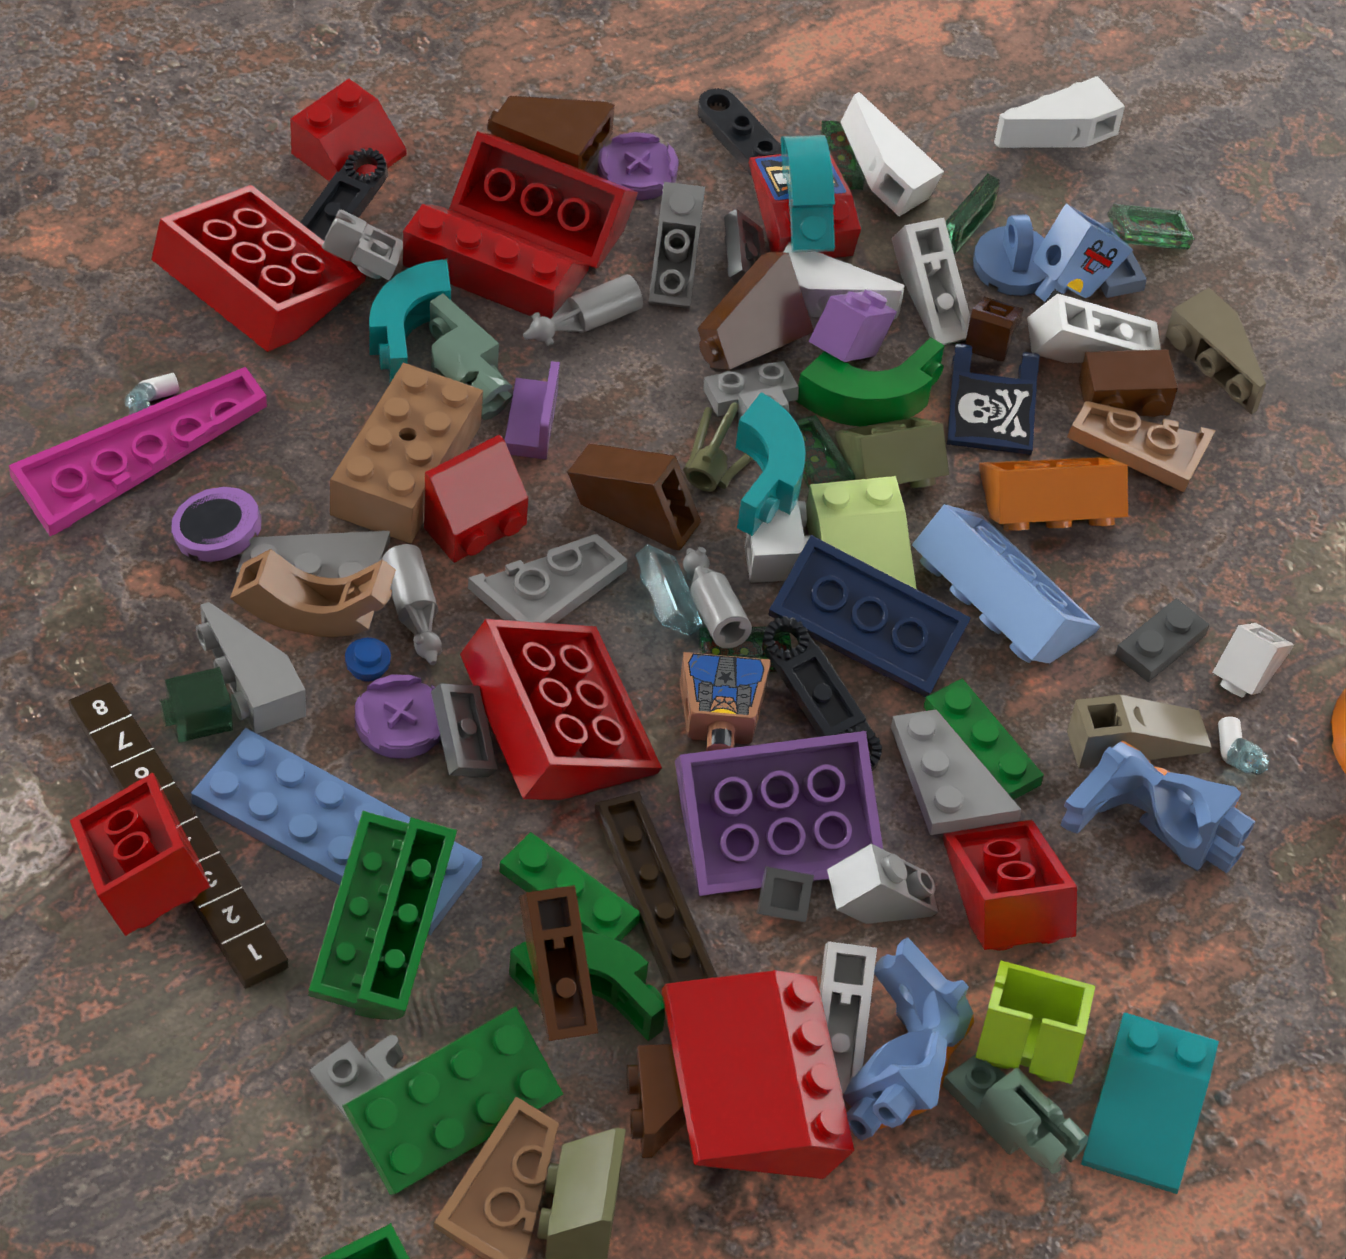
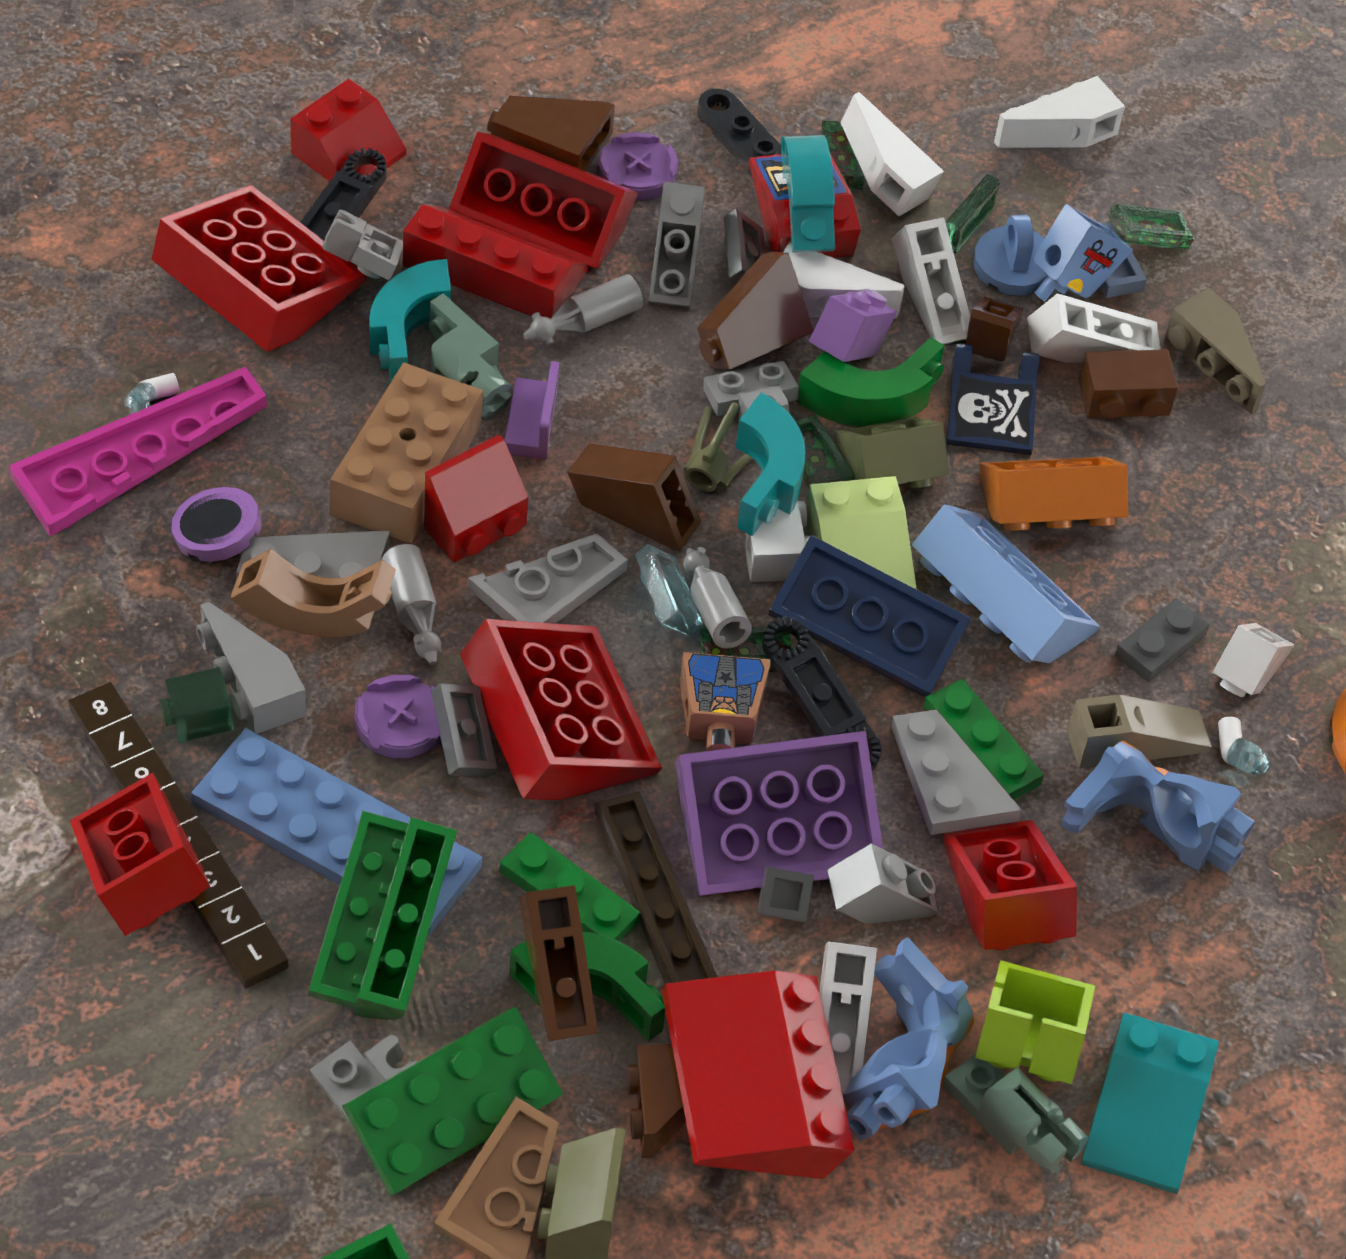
blue plate [345,637,391,682] -> none
medium nougat wing [1067,401,1216,492] -> none

